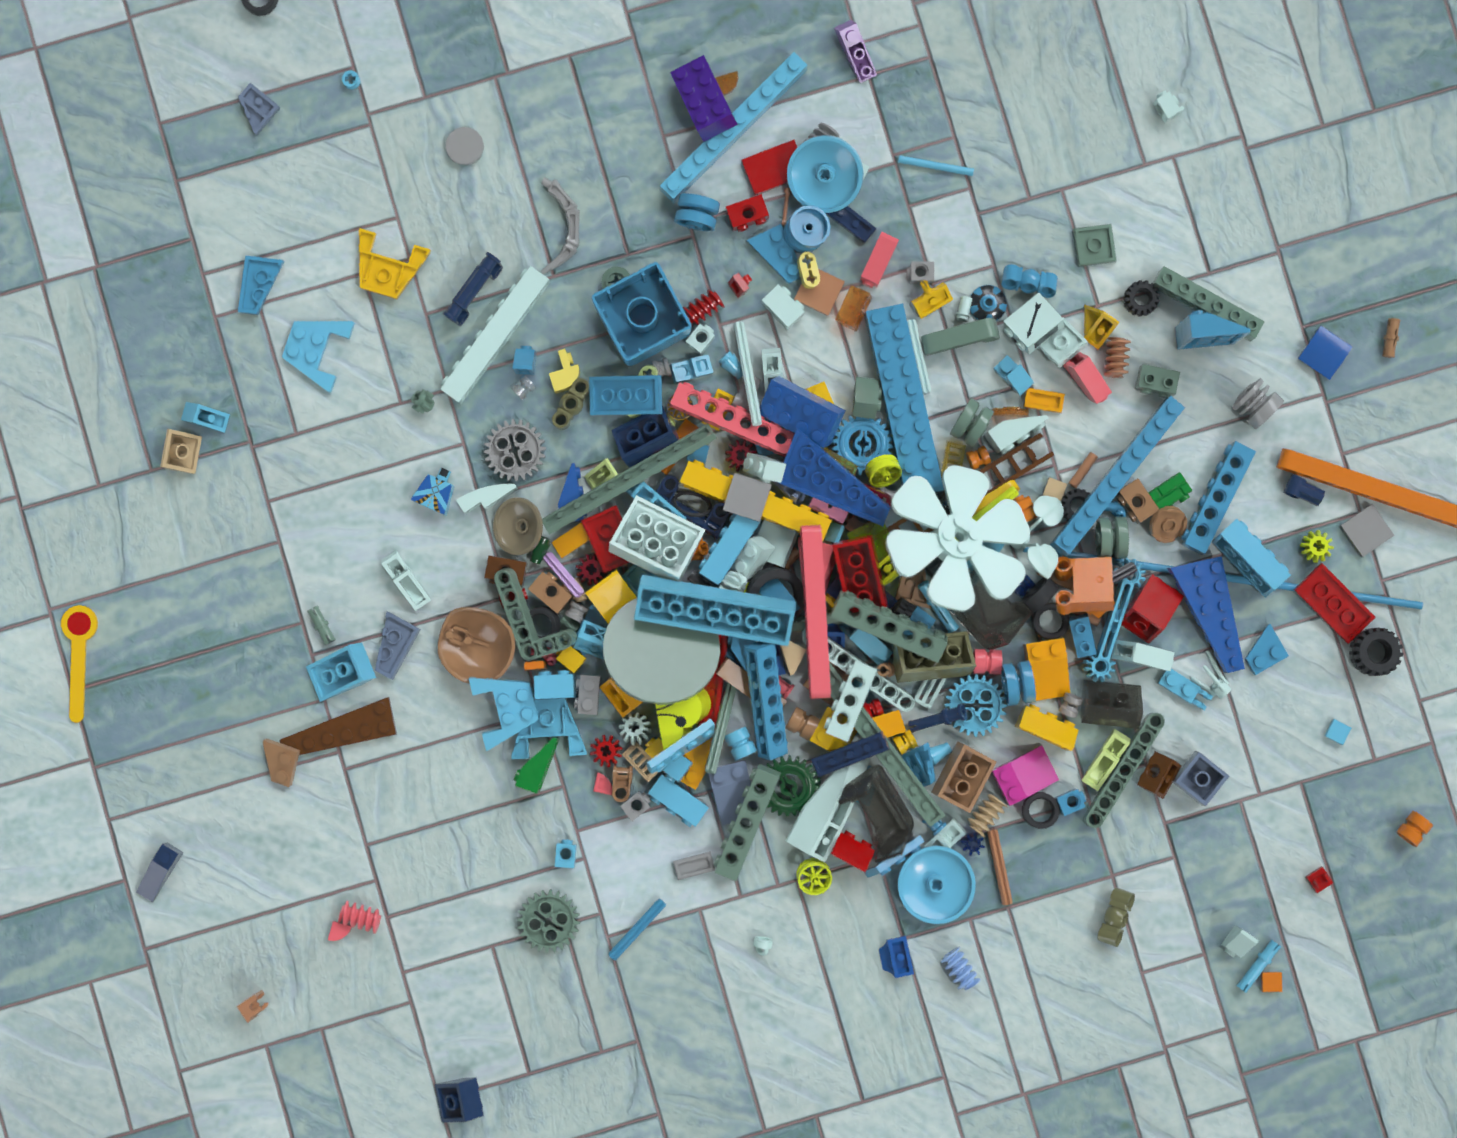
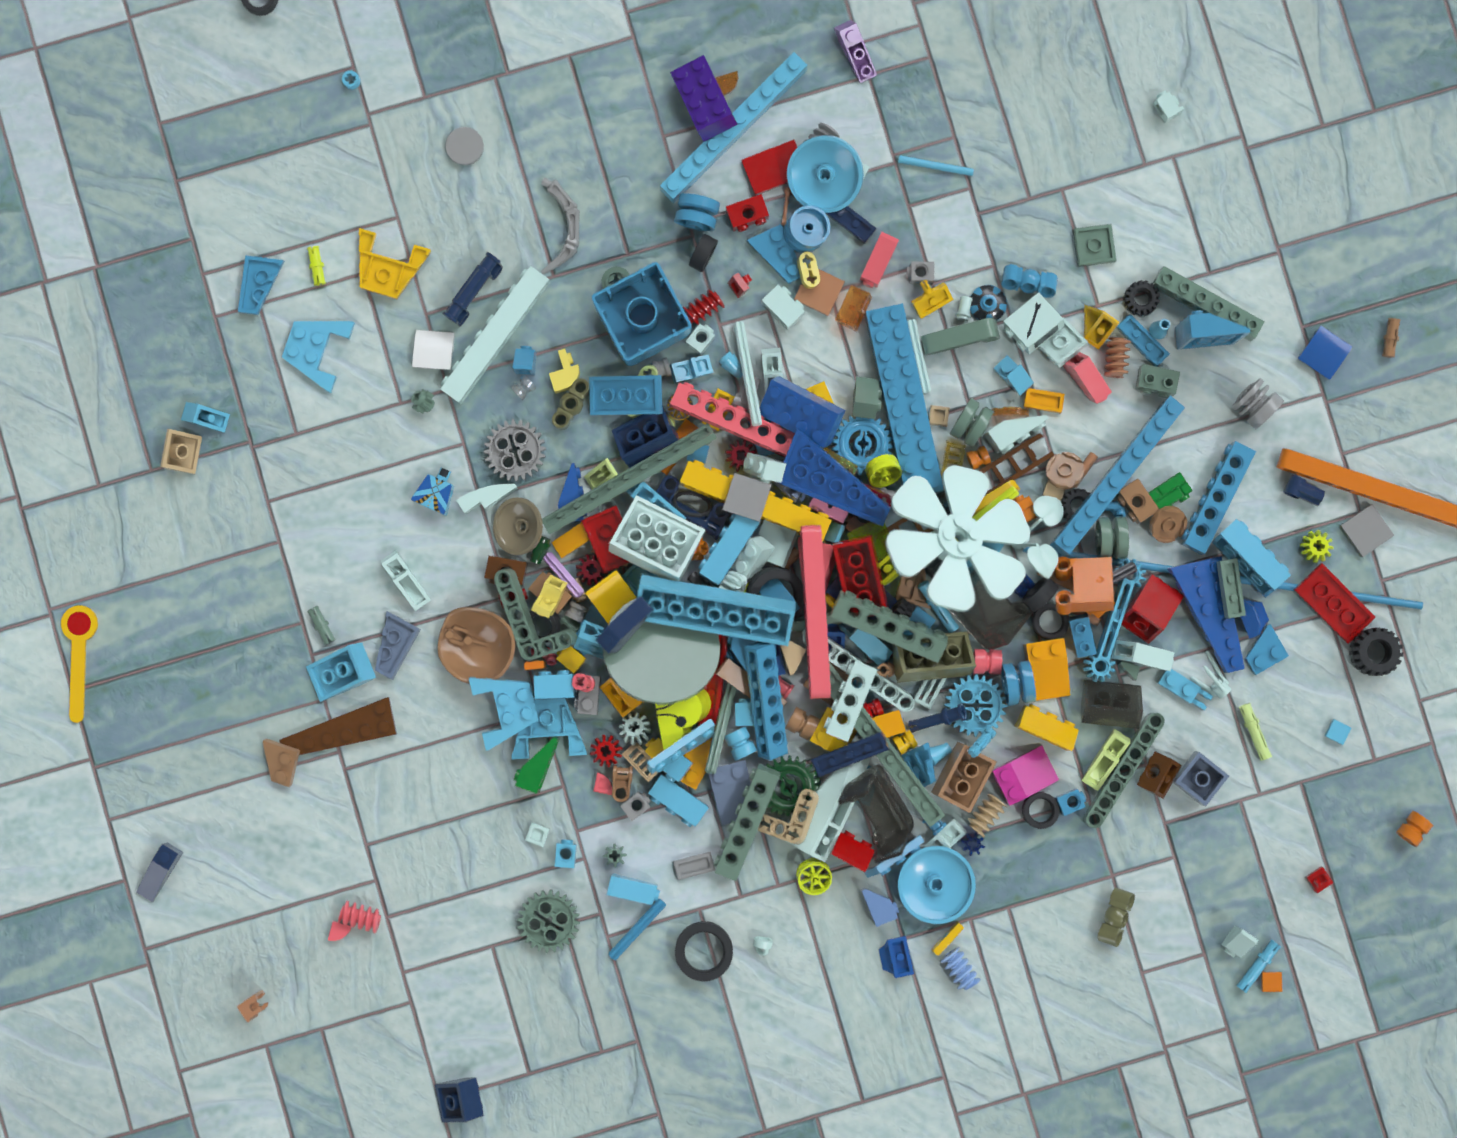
sand blue wing [238,83,280,135] -> none
nougat axle [987,829,1013,905] -> none
light grey wheel [1058,693,1083,718] -> none
none -> neon yellow pin [307,246,326,286]
none -> white slope [412,330,455,370]
none -> light aqua tile [525,822,550,847]
none -> light yellow brick [531,575,567,618]
none -> coral bush [572,673,595,692]
none -> dark blue slope [596,596,654,654]
none -> sand green gear [603,843,627,868]
none -> medium azure slope [606,873,660,905]
none -> black tyre [675,921,733,982]
none -> black tyre [689,234,718,272]
none -> medium azure brick [735,699,754,726]
none -> tan beam [758,789,819,844]
none -> medium blue slope [861,888,899,927]
none -> tan tile [929,405,950,427]
none -> yellow tile [931,921,964,956]
none -> medium azure axle [968,727,996,758]
none -> medium nougat tile [1046,452,1084,489]
none -> dark azure tile [1116,314,1170,367]
none -> sand green slope [1118,661,1140,681]
none -> medium azure cone [1149,319,1171,339]
none -> sand green plate [1216,558,1246,619]
none -> yellowish green pin [1239,703,1272,761]
none -> blue slope [1241,598,1269,639]

